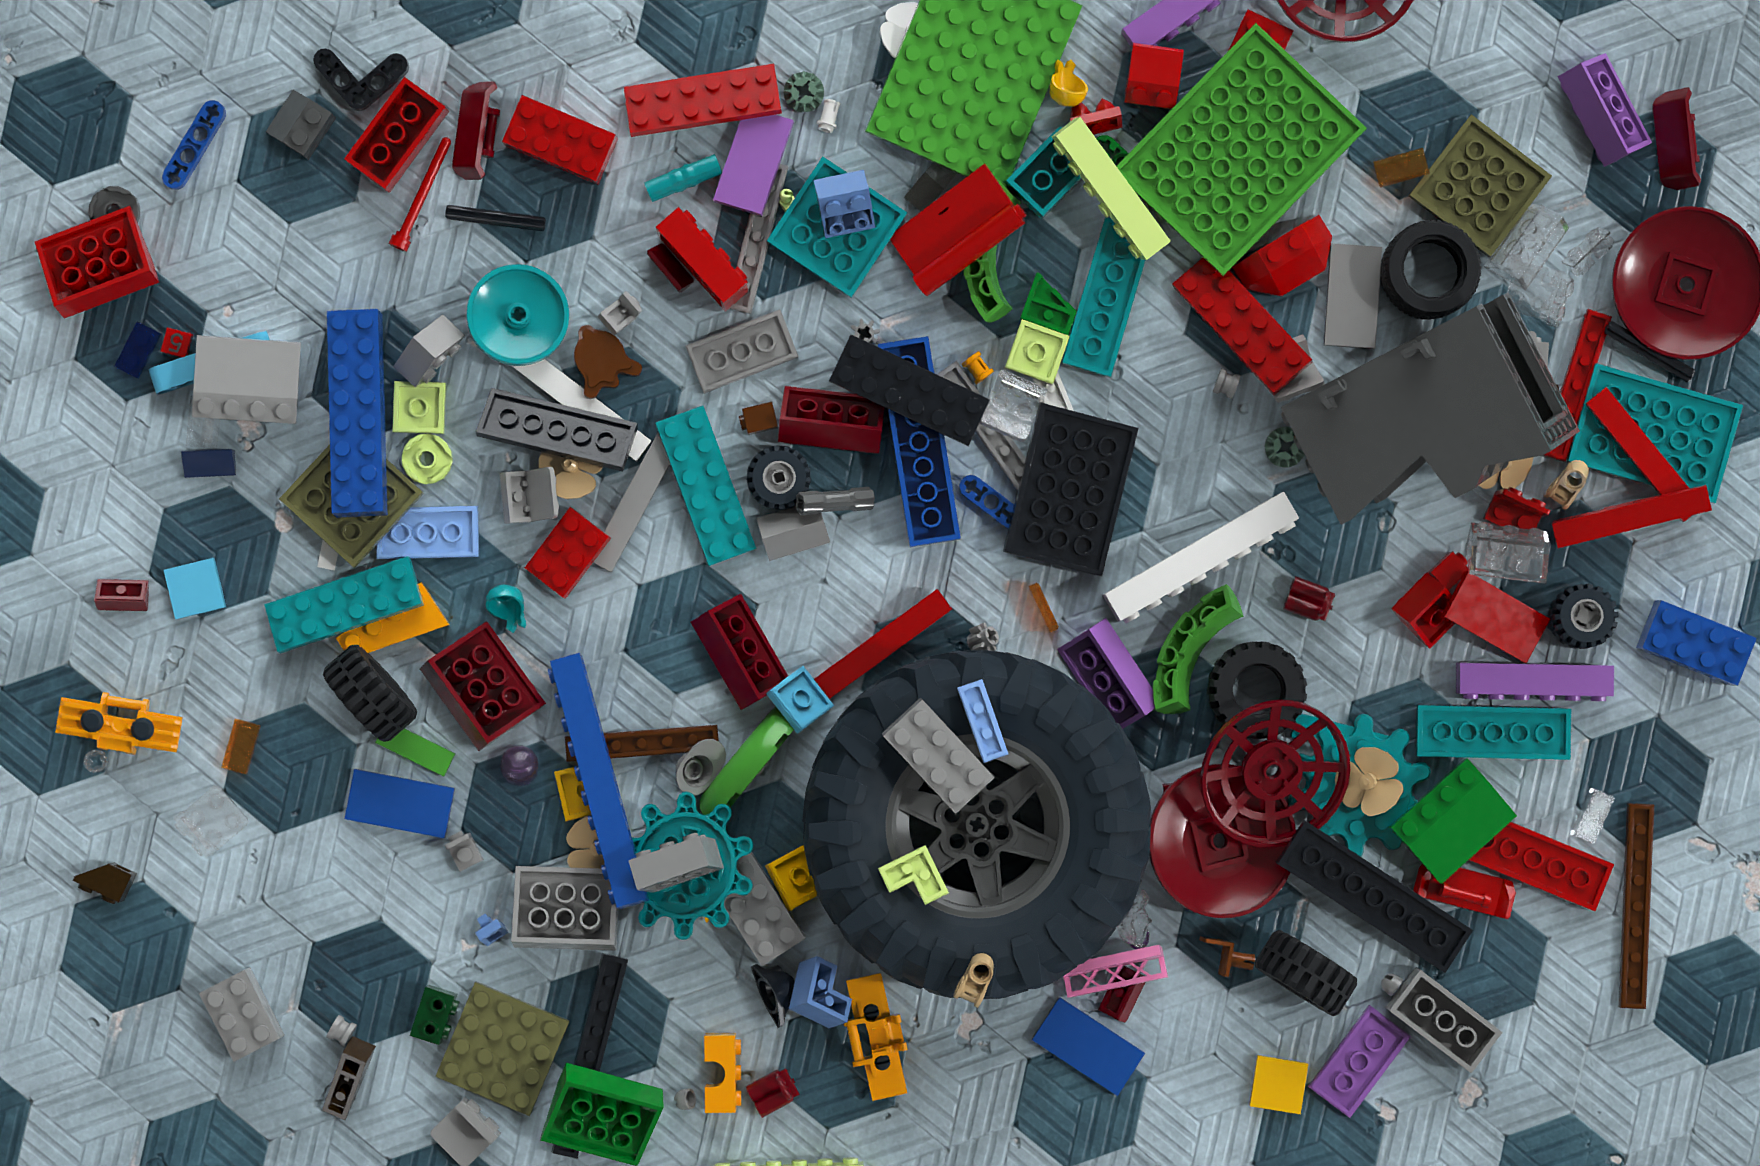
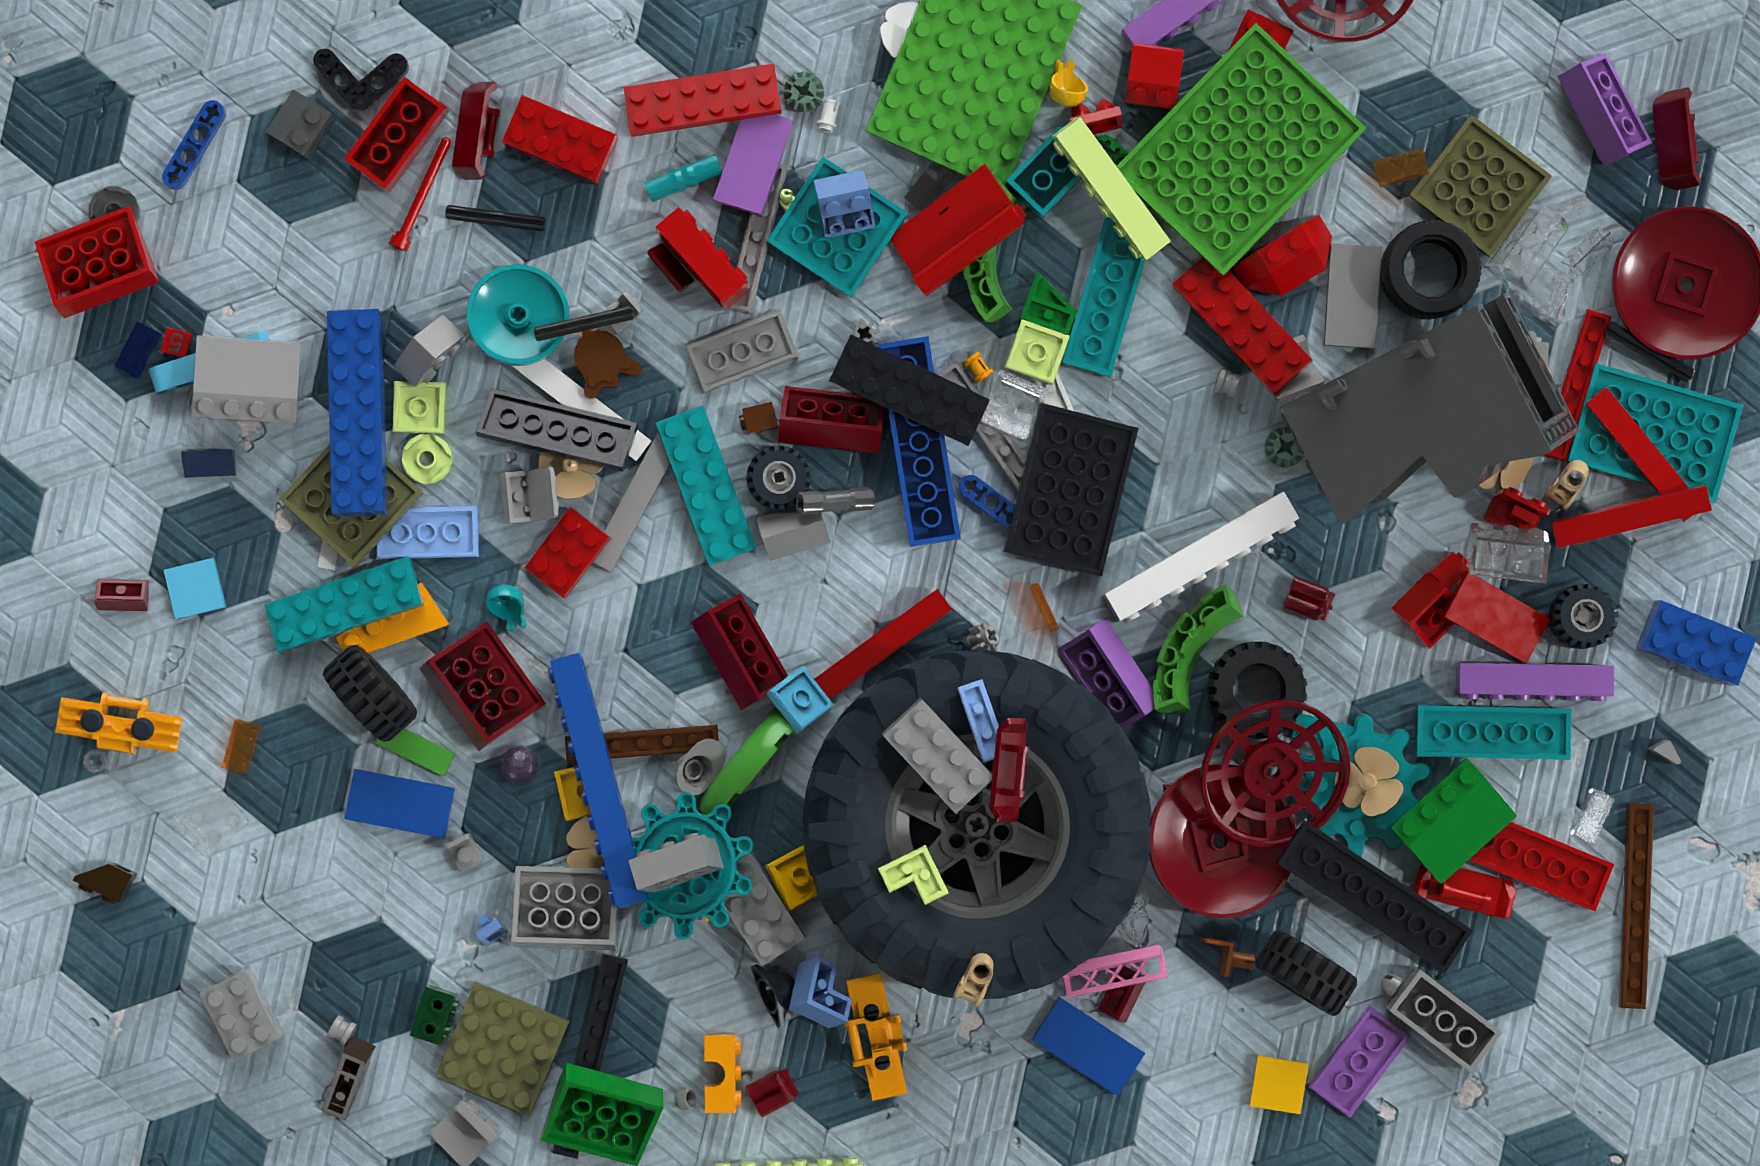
none -> pearl dark grey axle [533,306,634,341]
none -> dark red piece [989,718,1030,822]
none -> red tile [1507,504,1538,525]
none -> light grey slope [1648,740,1681,765]

